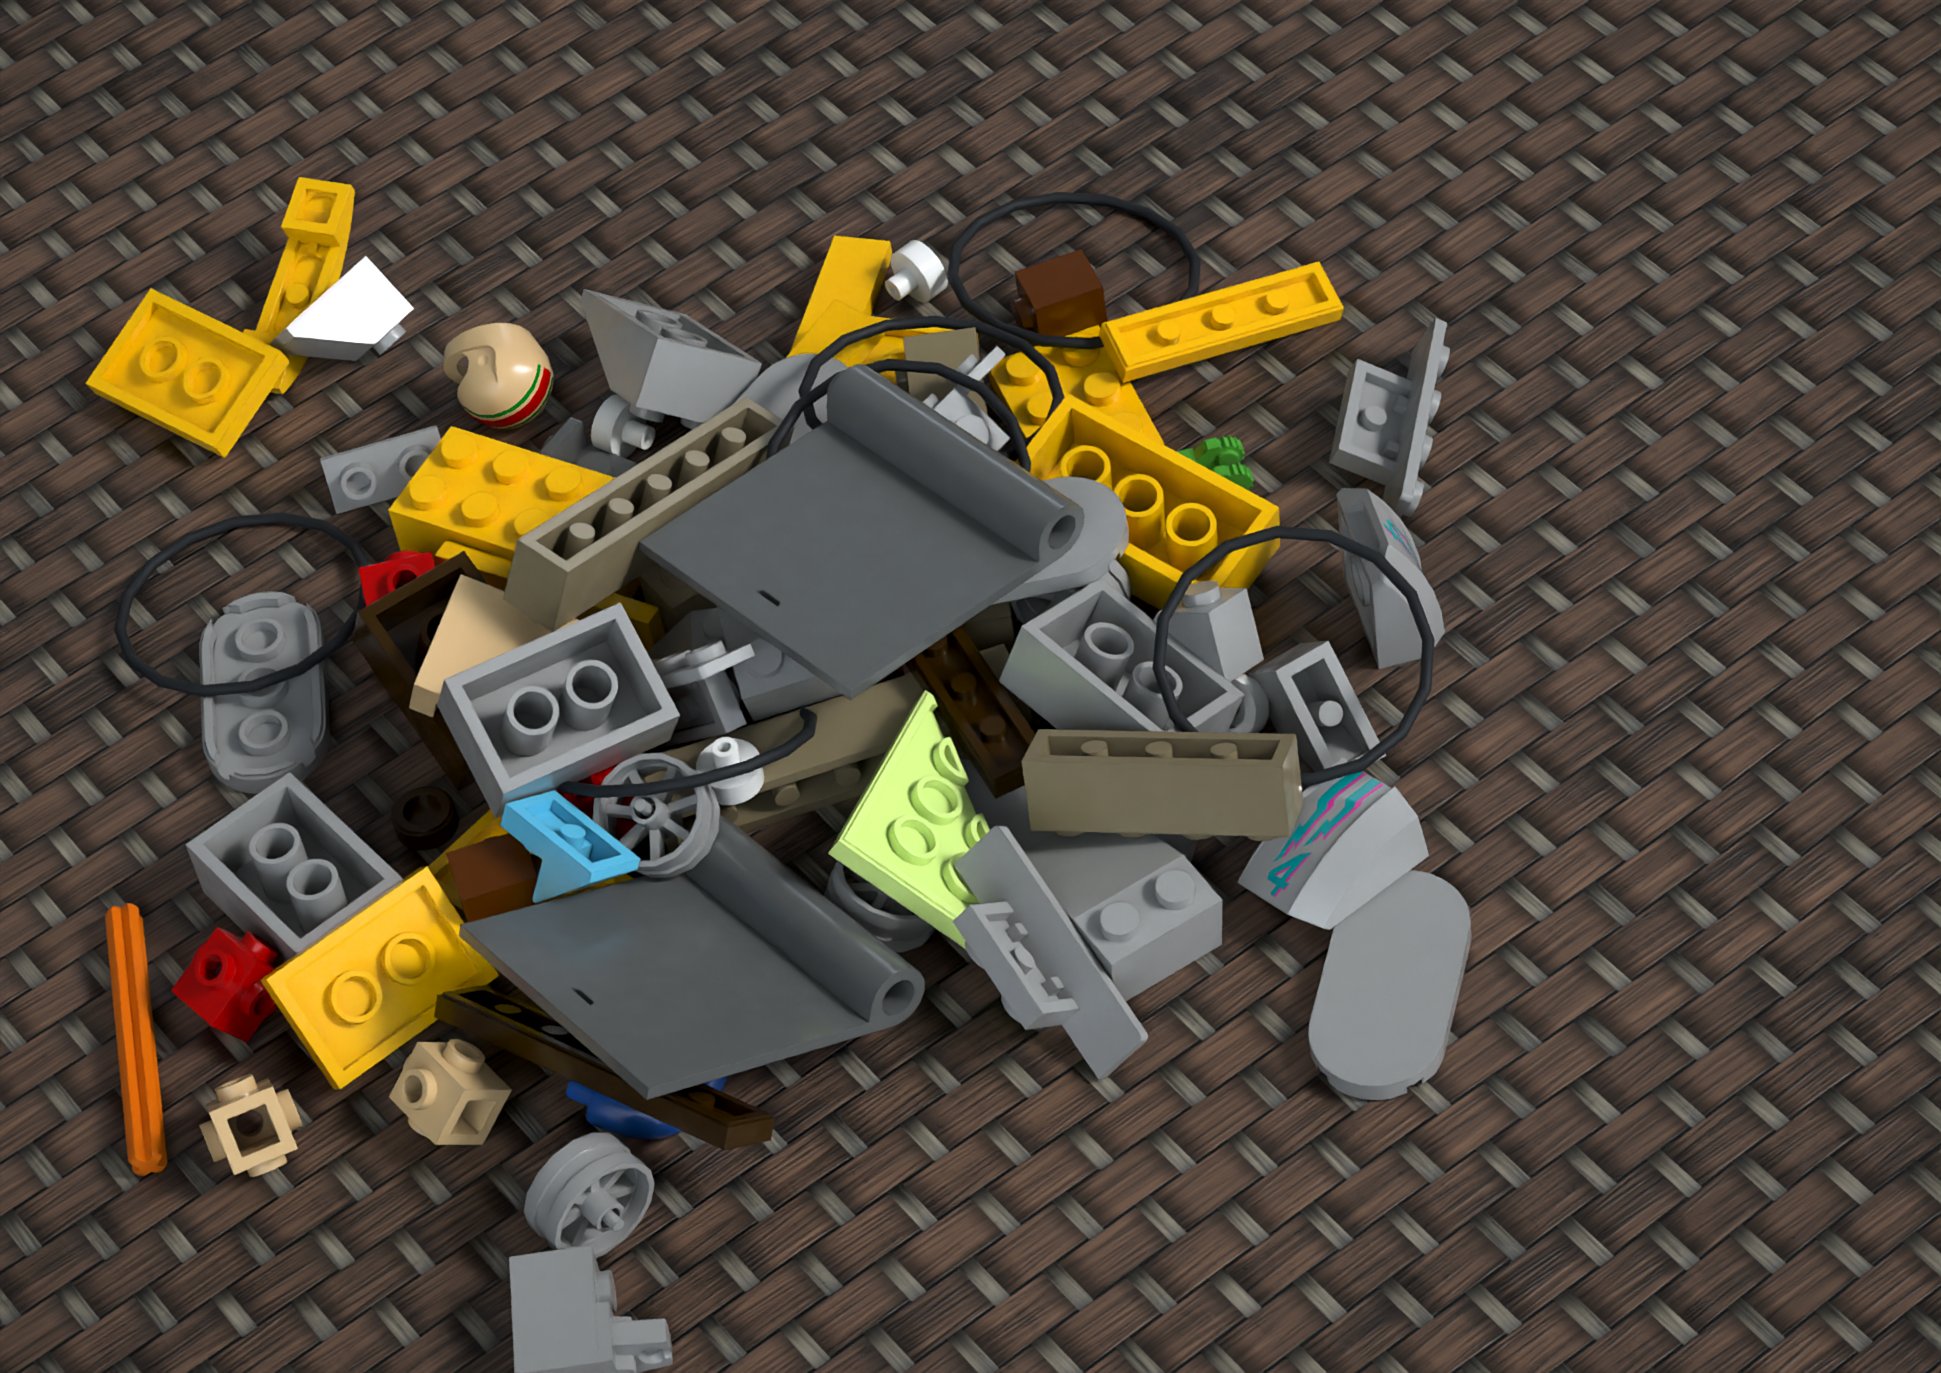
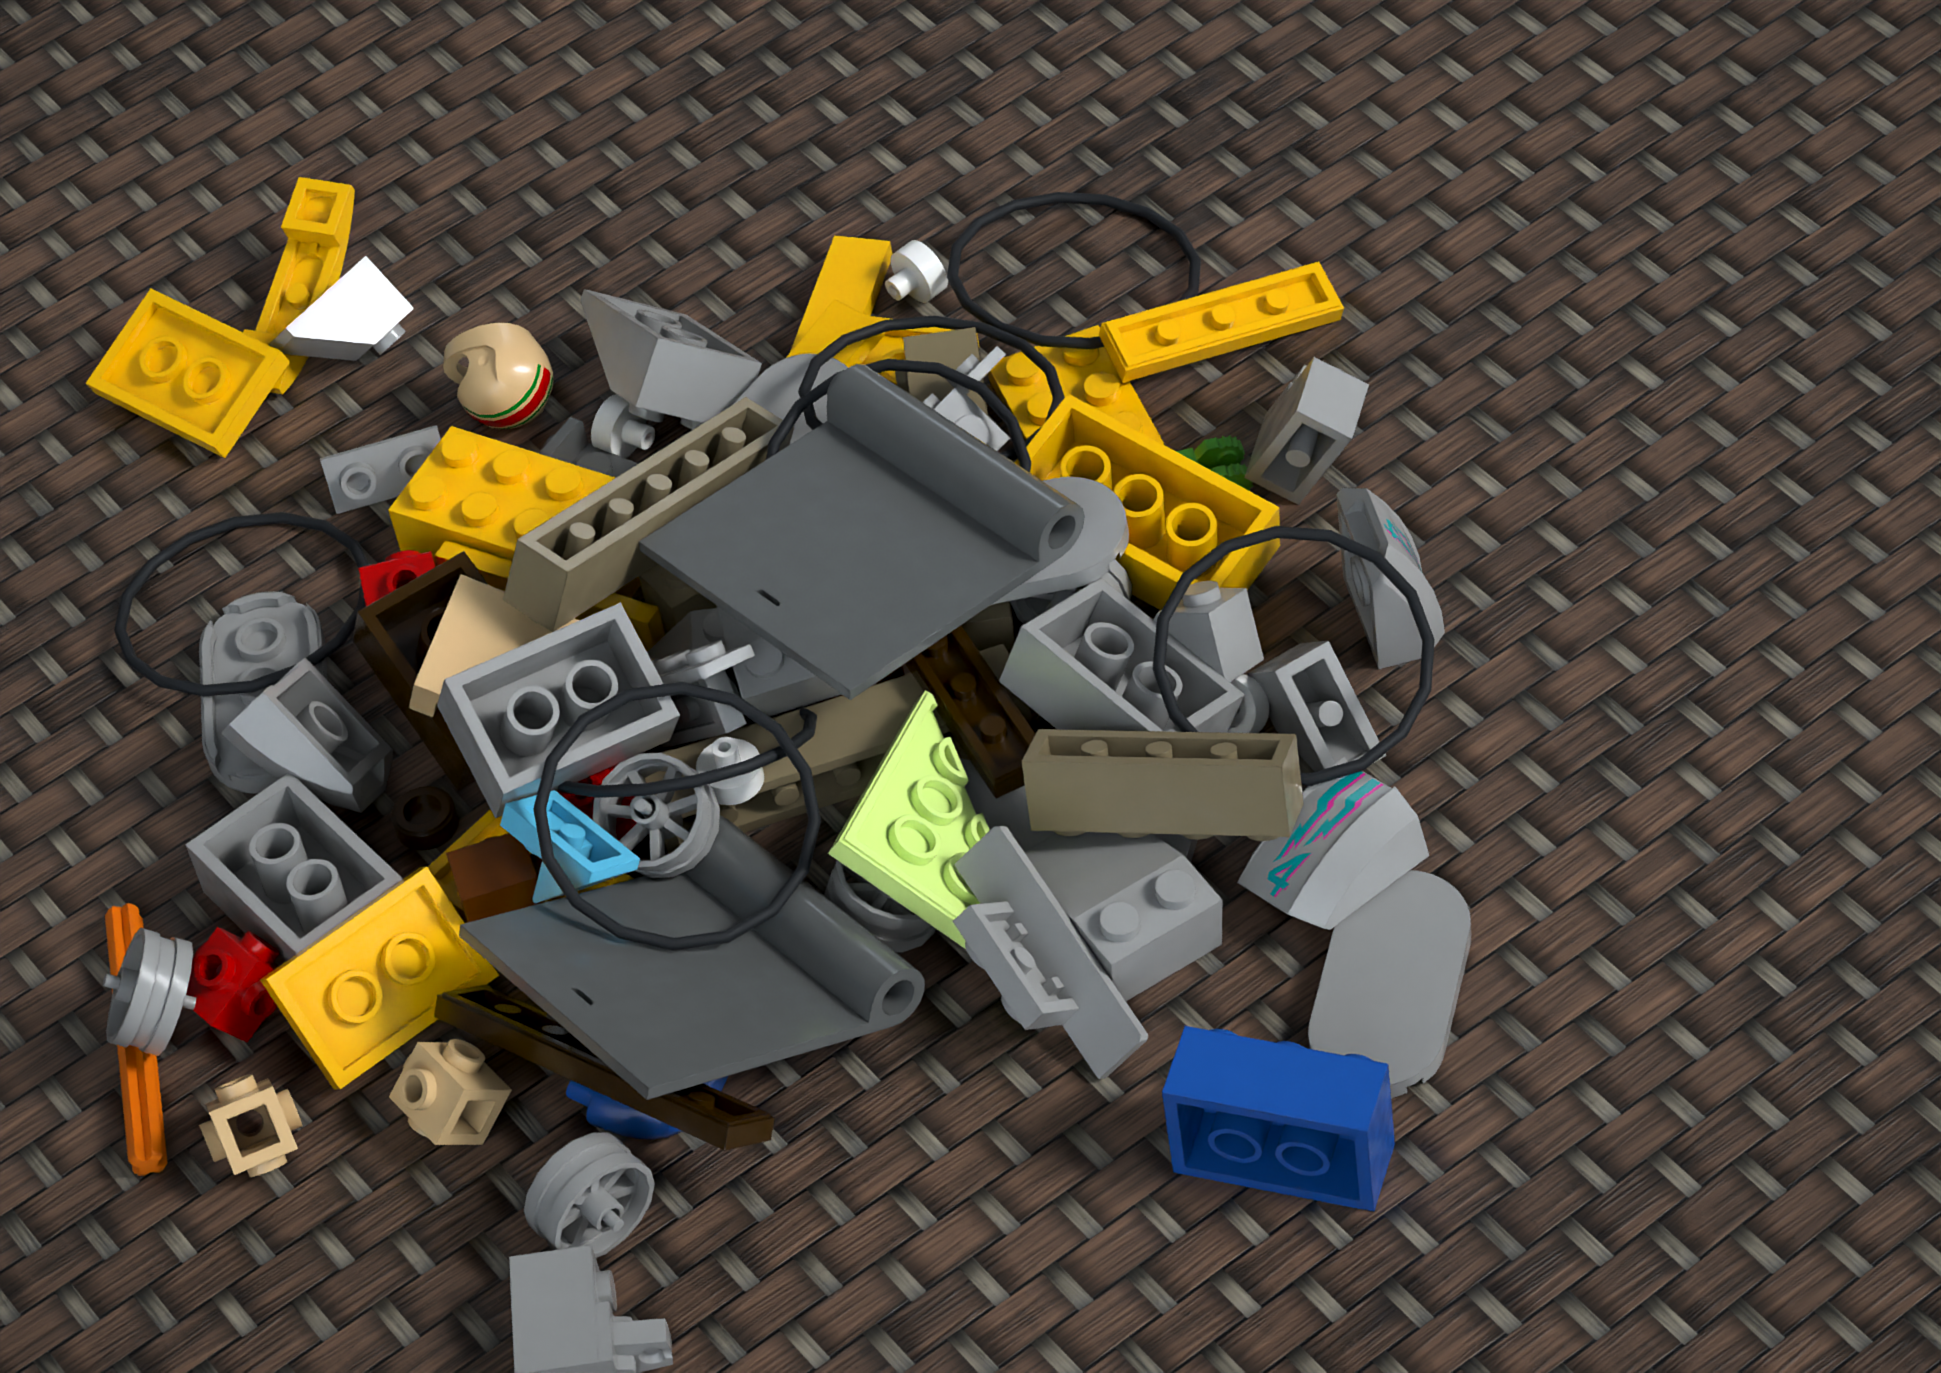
reddish brown brick [1010,249,1107,336] -> none
light grey bracket [1329,318,1450,518] -> none
none -> light grey wheel [102,928,196,1056]
none -> light grey slope [221,657,393,813]
none -> black piece [533,682,821,951]
none -> blue brick [1162,1026,1395,1212]
none -> light grey hinge [1244,357,1369,505]

